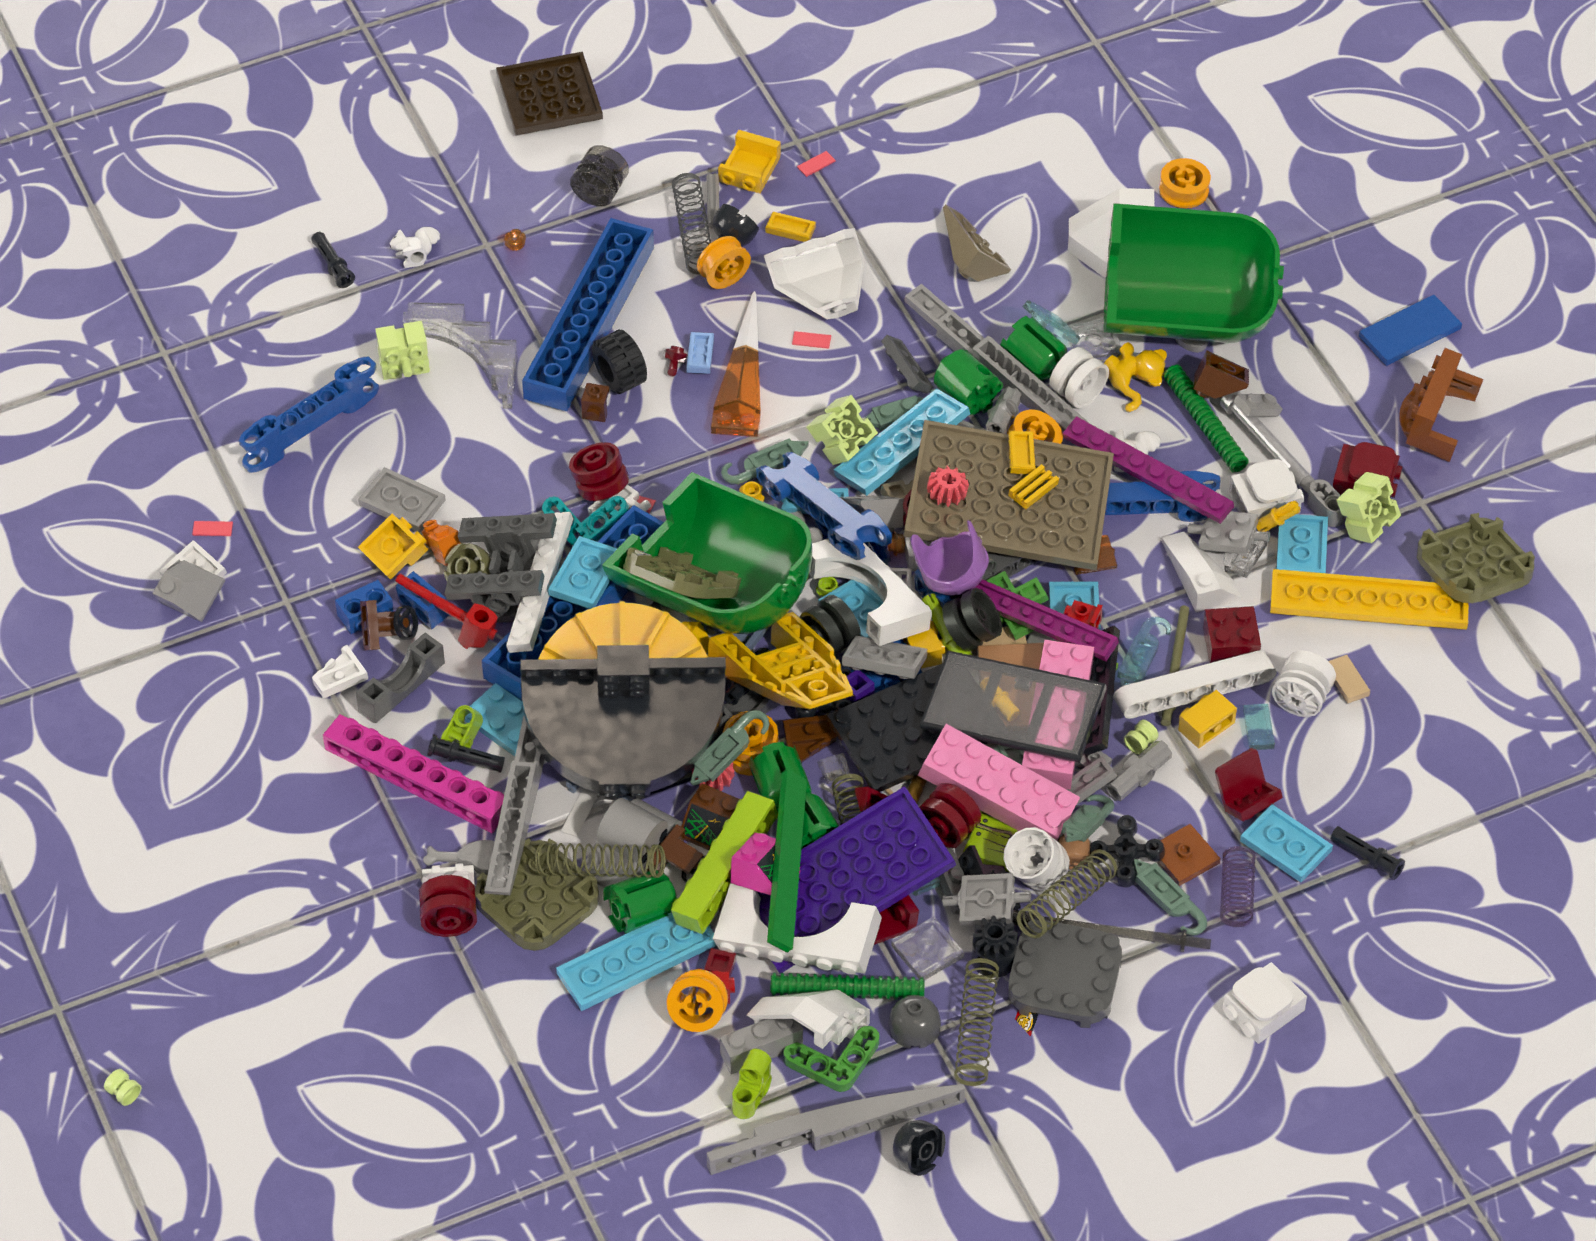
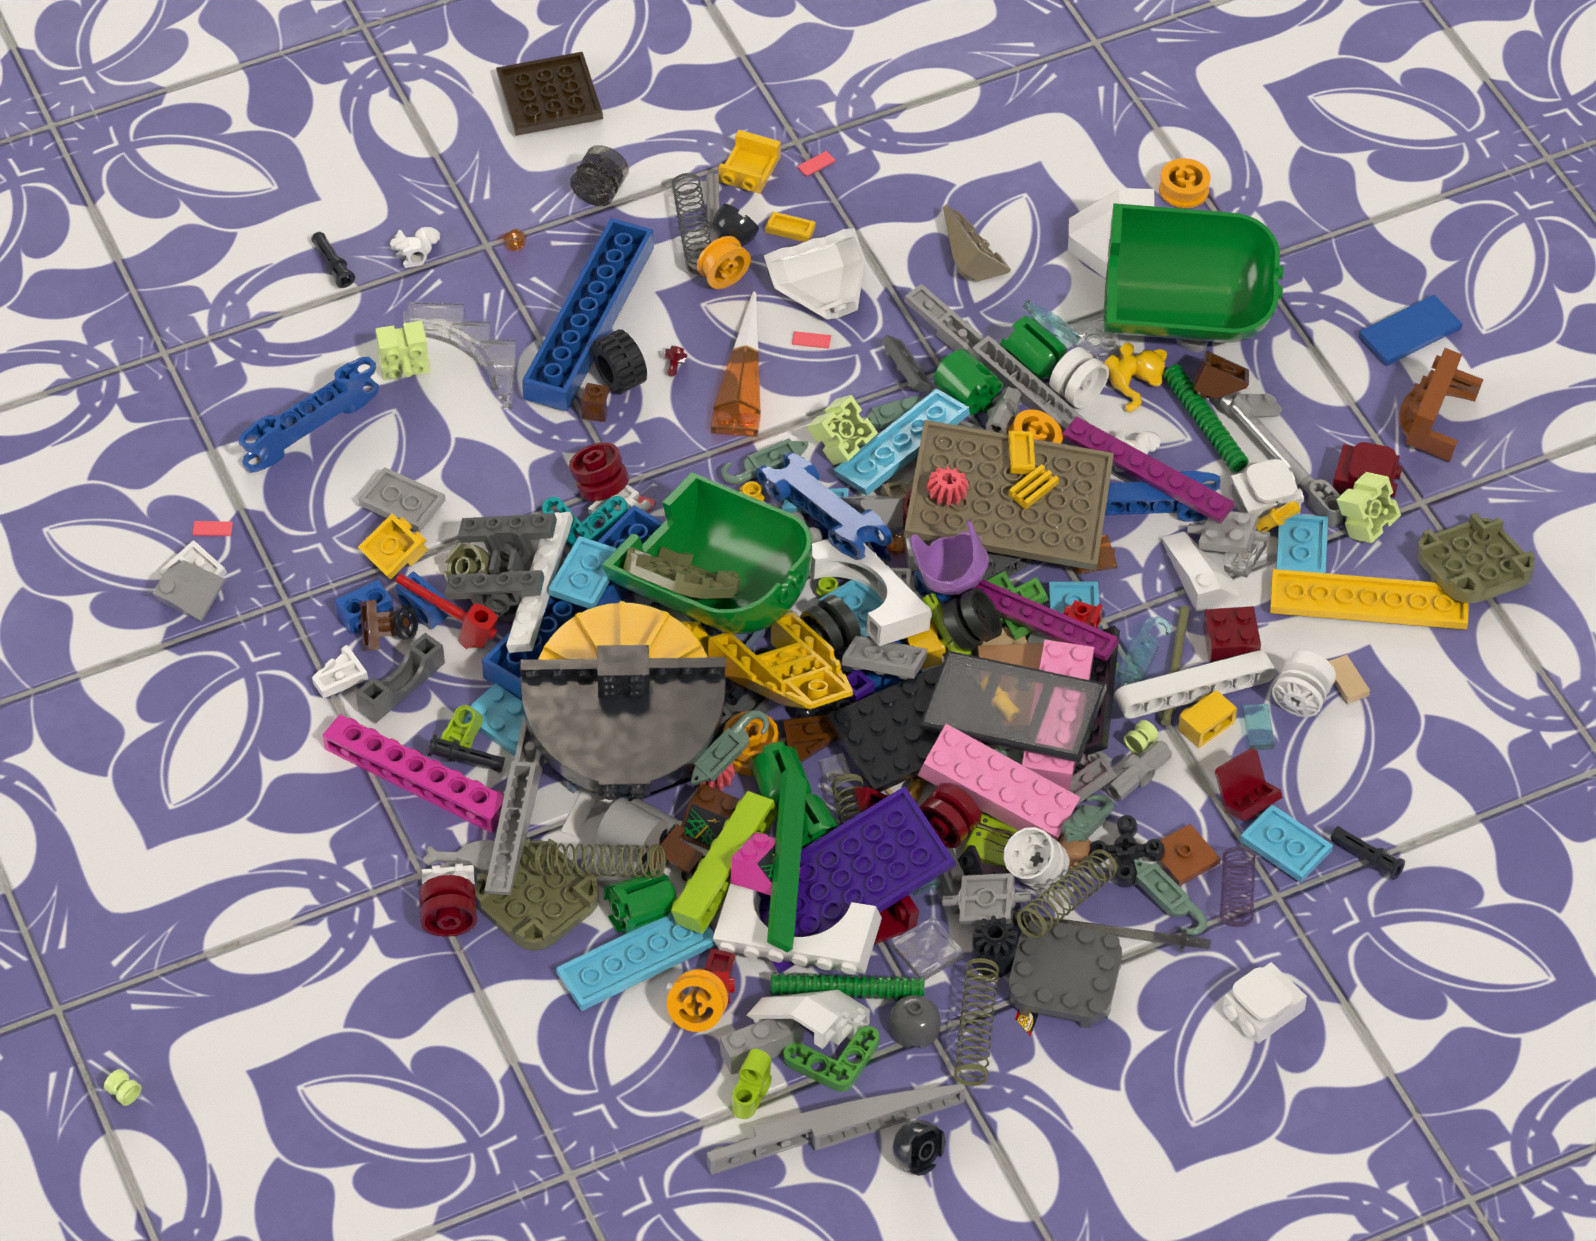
orange brick [421,520,461,566] -> none
light blue plate [687,332,714,374] -> none

